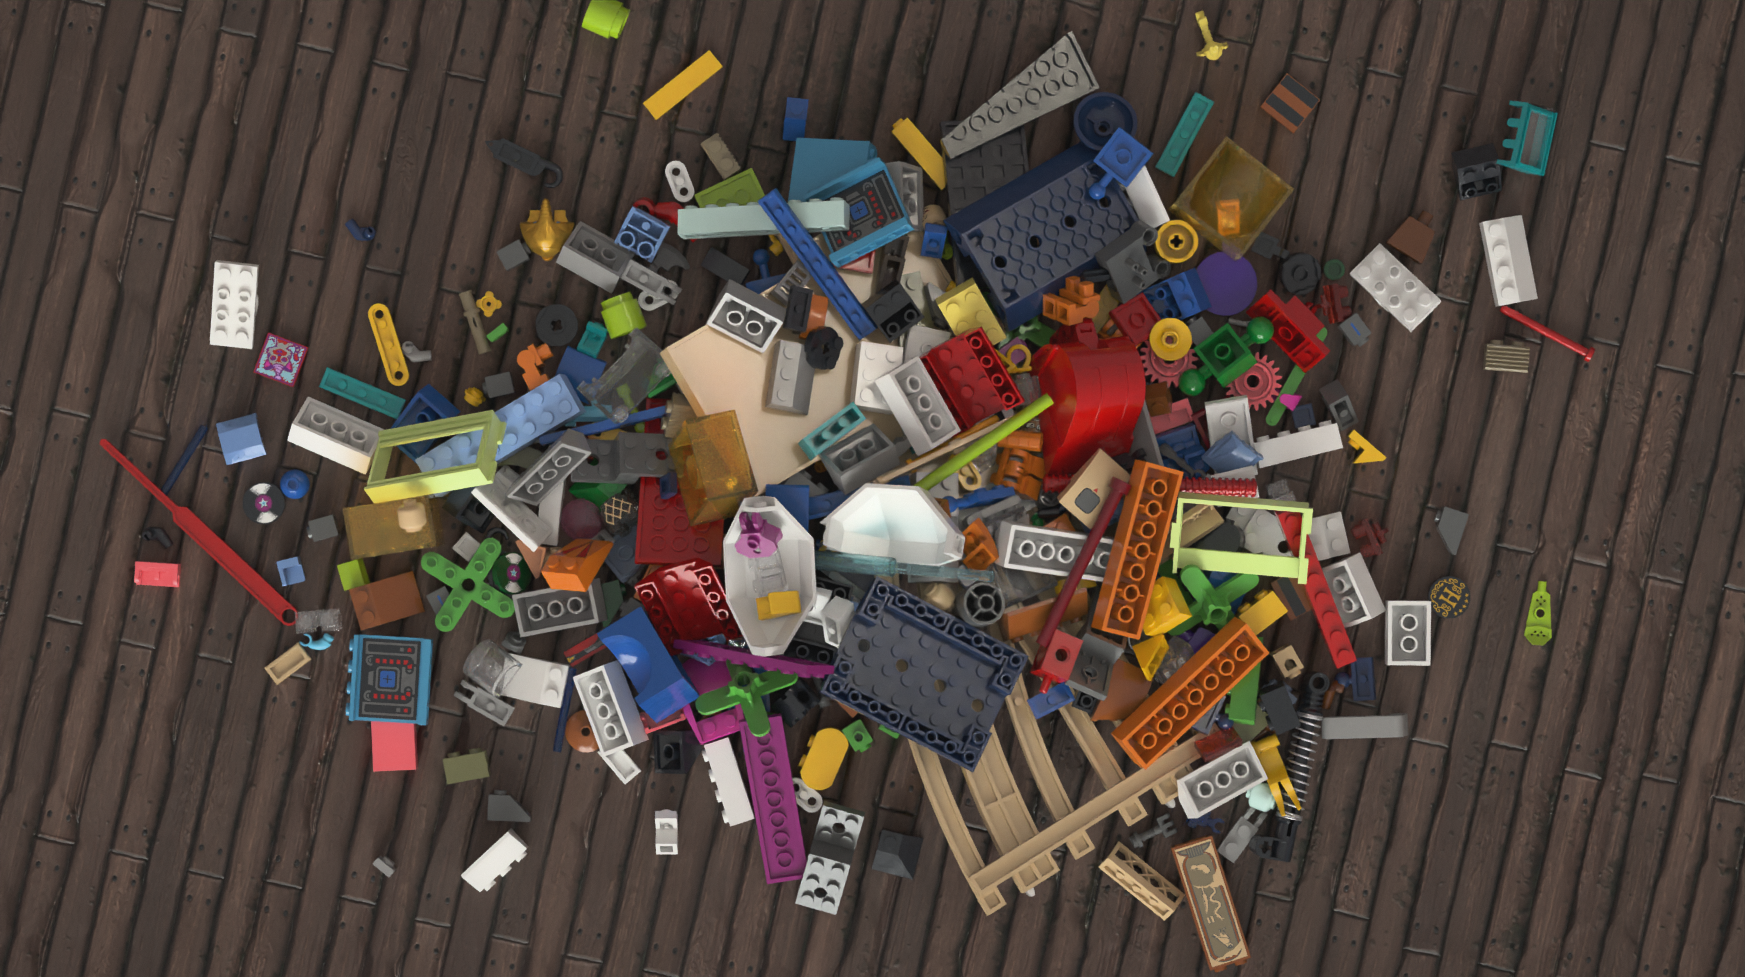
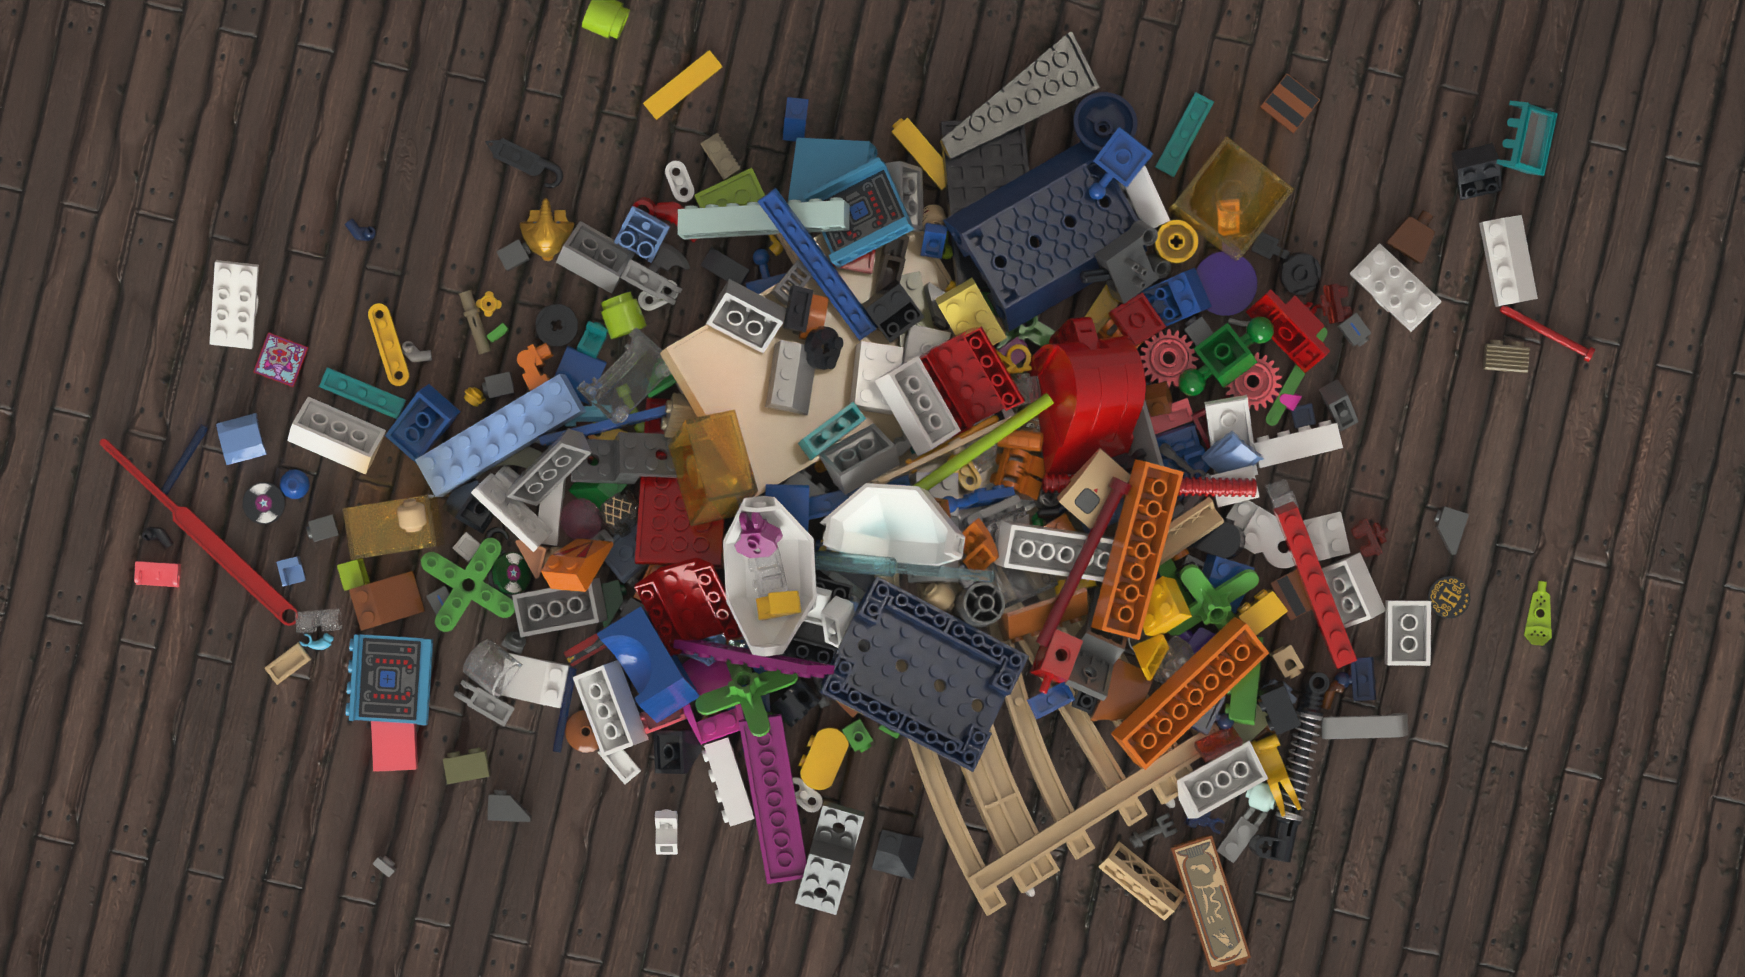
yellowish green piece [364,410,507,504] -> none
white slope [461,828,528,892] -> none
dark blue tile [659,472,677,500] -> none
orange hips [1043,276,1100,326] -> none
yellow dish [1149,318,1192,361] -> none
yellowish green piece [1170,492,1313,584] -> none
light yellow piece [1195,10,1228,60] -> none
dark green tile [1323,259,1345,280] -> none
yellow slope [1346,430,1386,463] -> none

